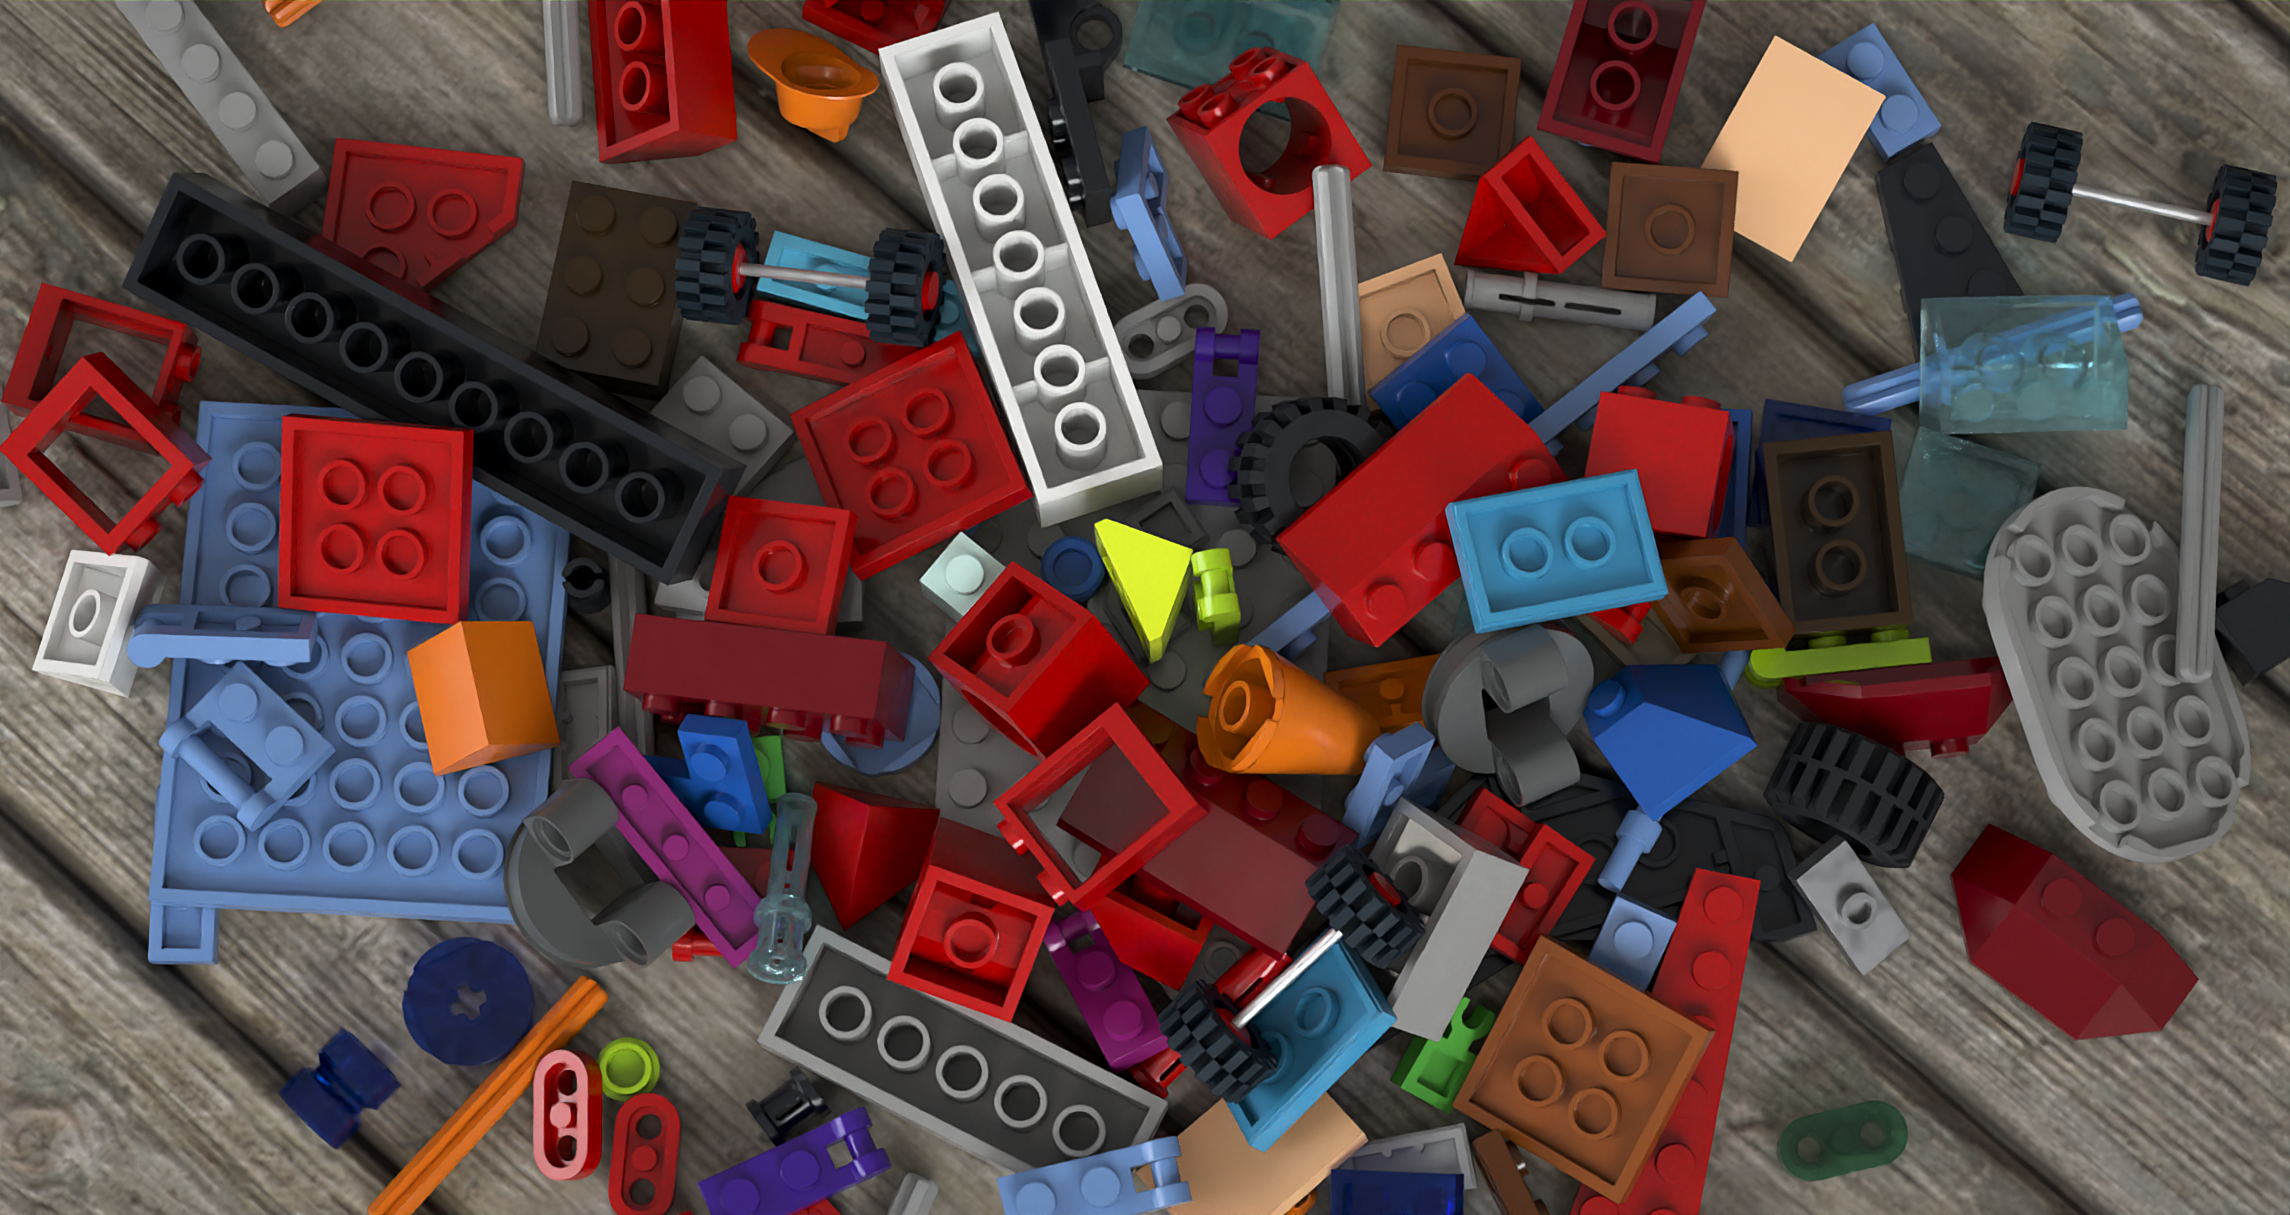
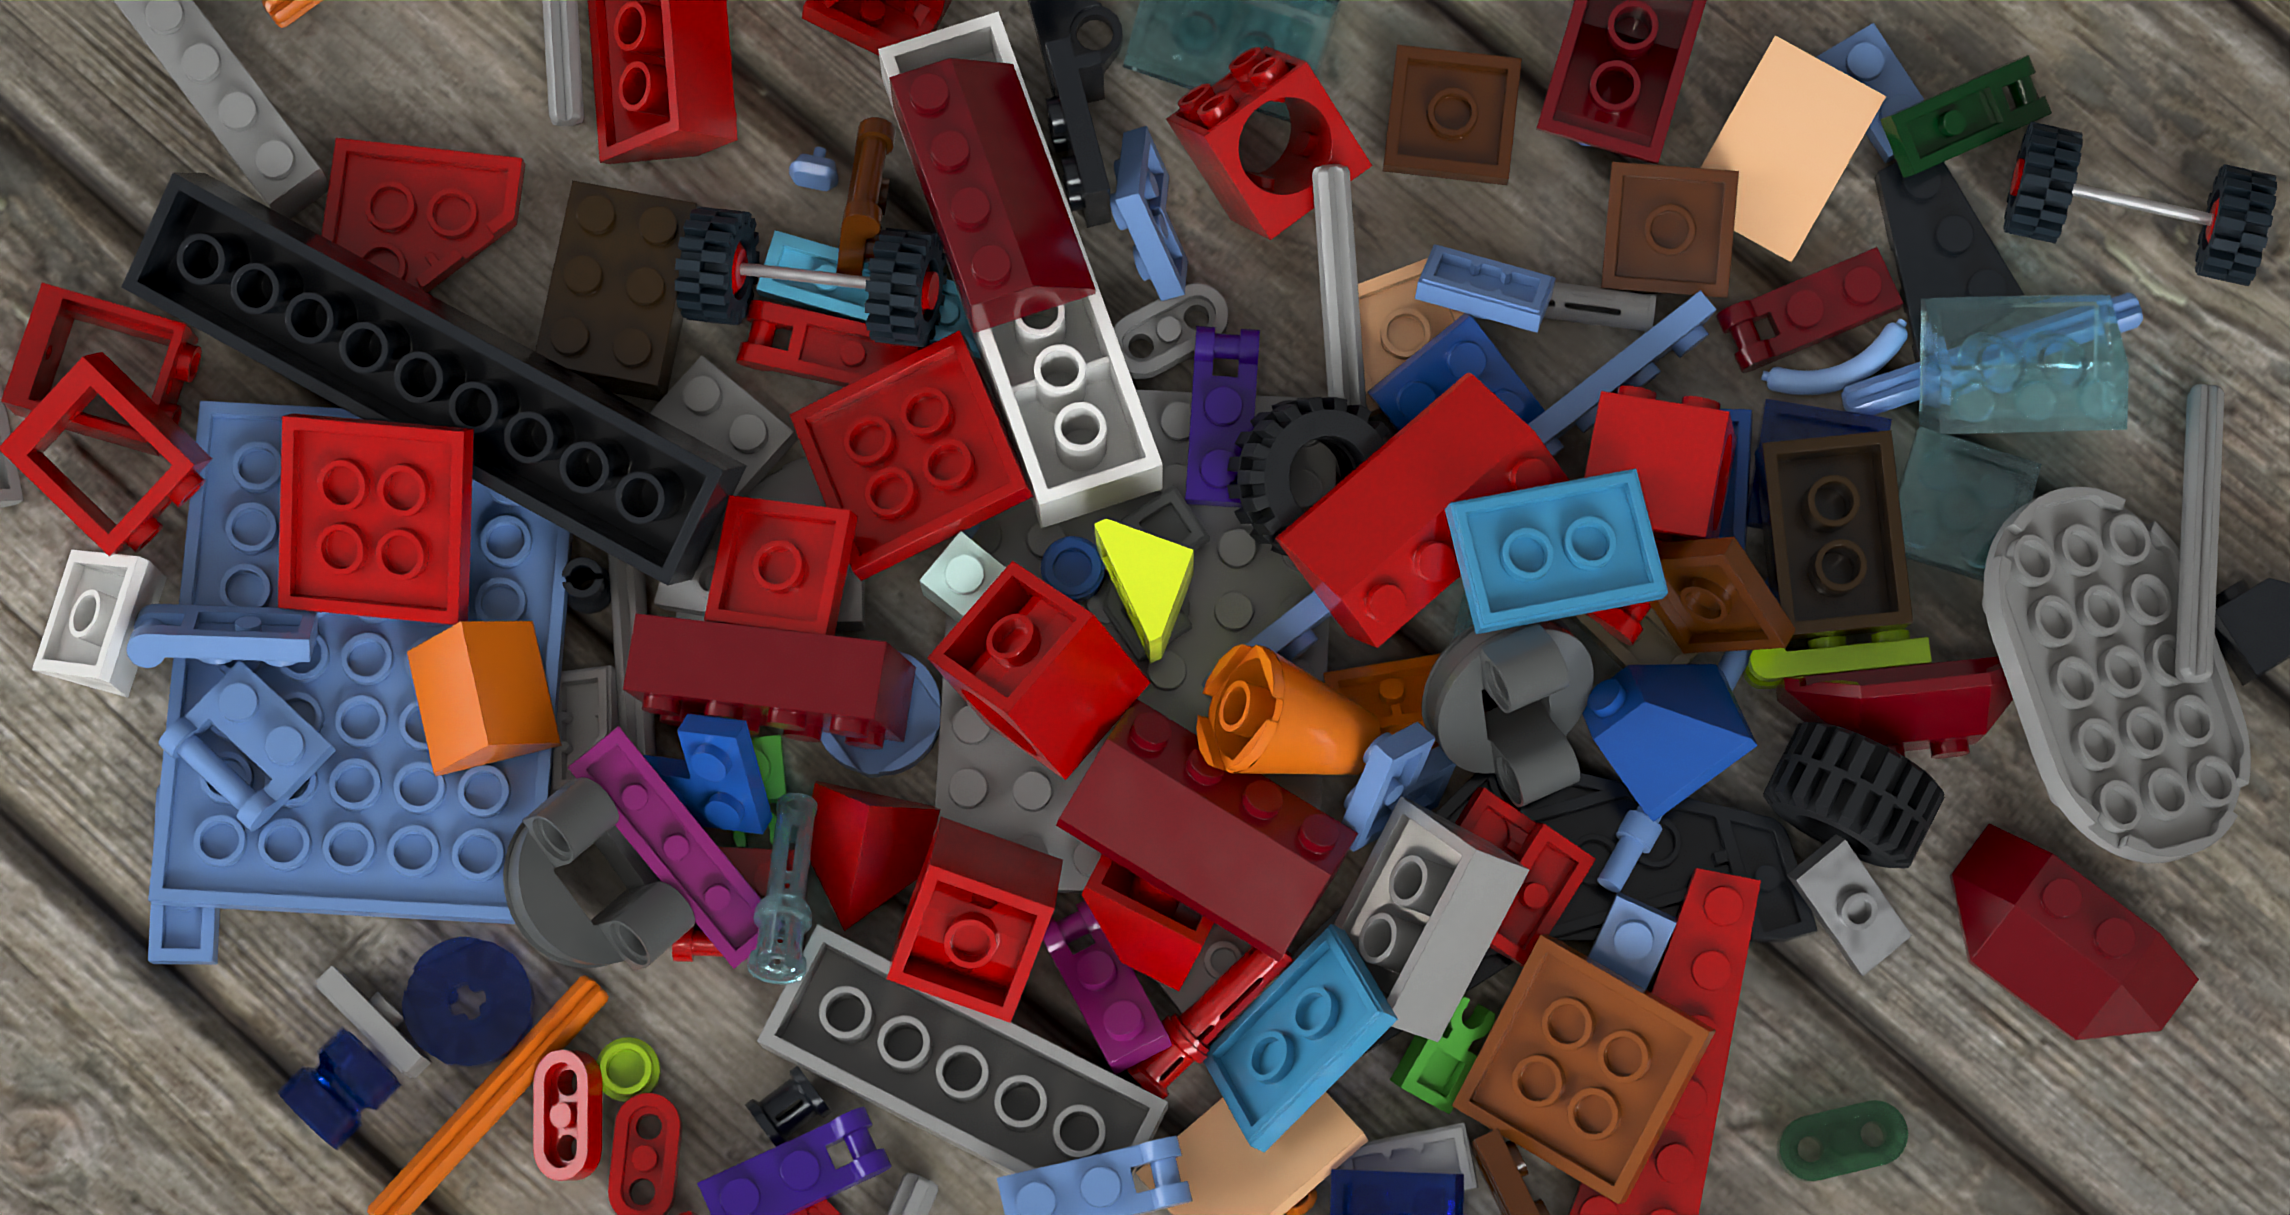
orange piece [747,28,880,143] -> none
red window [993,702,1208,912] -> none
black axle [1157,844,1426,1104] -> none
lime plate [1190,548,1241,647] -> none
red slope [1454,136,1607,274] -> none
none -> light grey plate [316,965,432,1079]
none -> medium blue rock [789,147,838,191]
none -> reddish brown plate [836,117,896,276]
none -> dark red slope [889,58,1096,333]
none -> medium blue plate [1415,244,1556,333]
none -> dark red plate [1716,247,1903,373]
none -> light blue piece [1761,318,1908,395]
none -> dark green plate [1880,55,2052,178]

